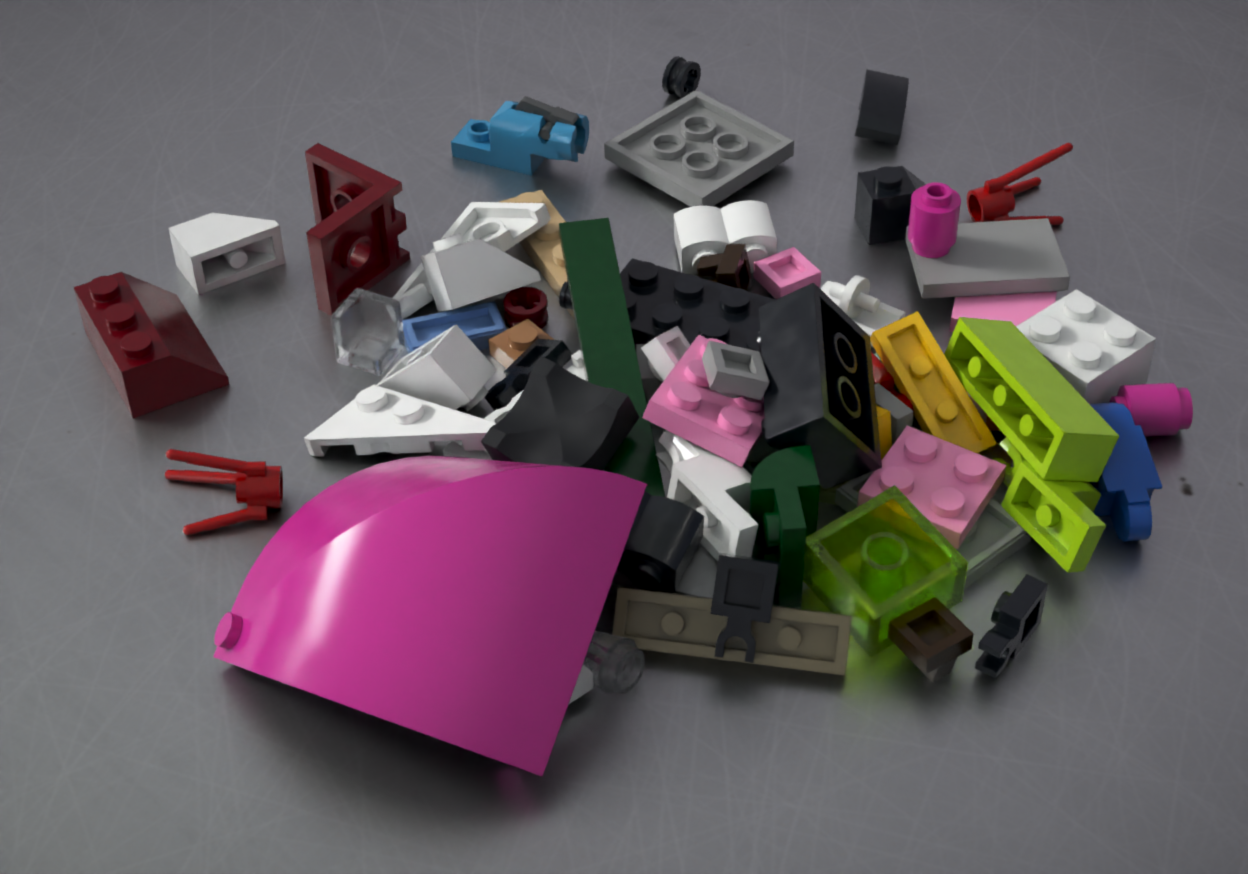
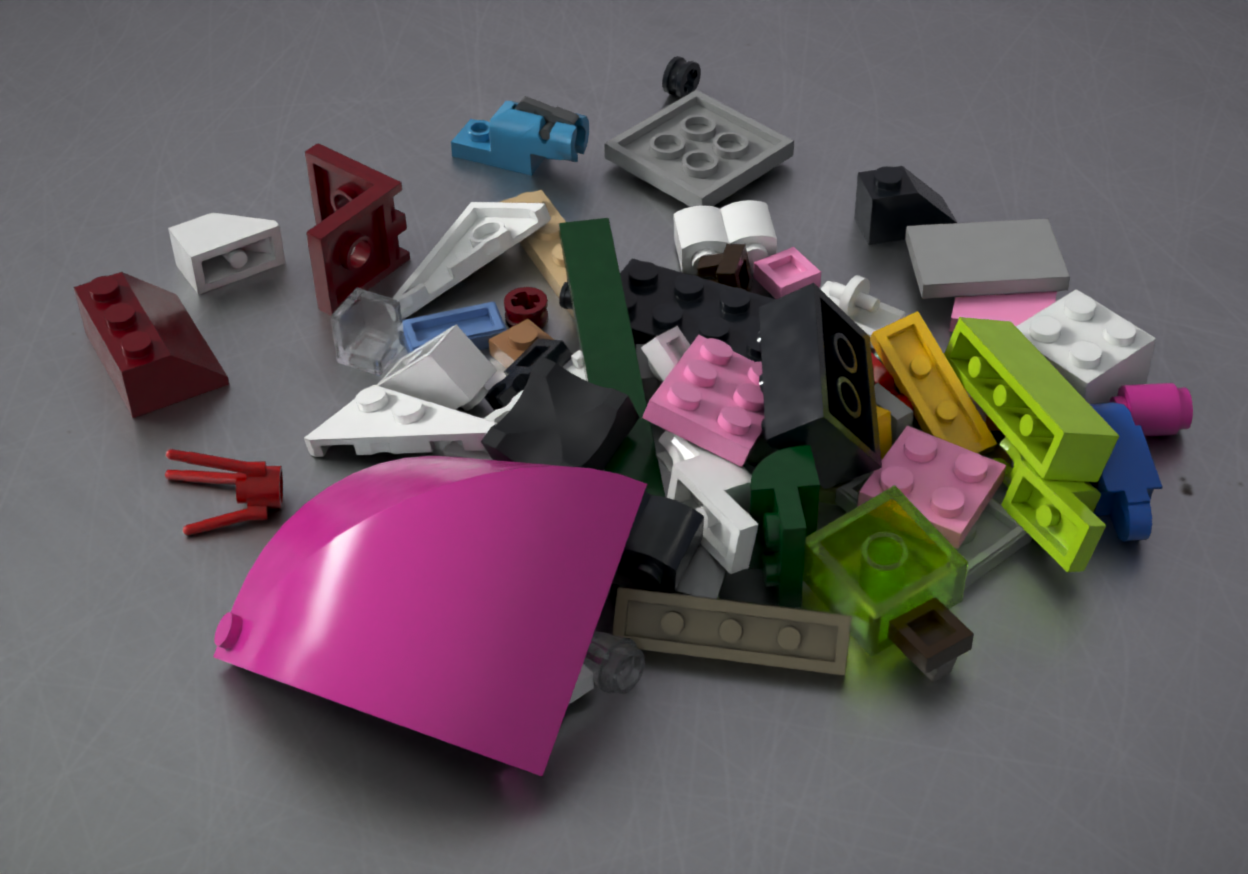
white slope [420,233,541,312] -> none
light grey plate [702,341,769,400] -> none
black plate [710,553,779,663] -> none
black slope [854,69,909,145] -> none
dark pink brick [908,182,961,258] -> none
red plant [967,143,1073,225] -> none
black plate [975,574,1048,678] -> none

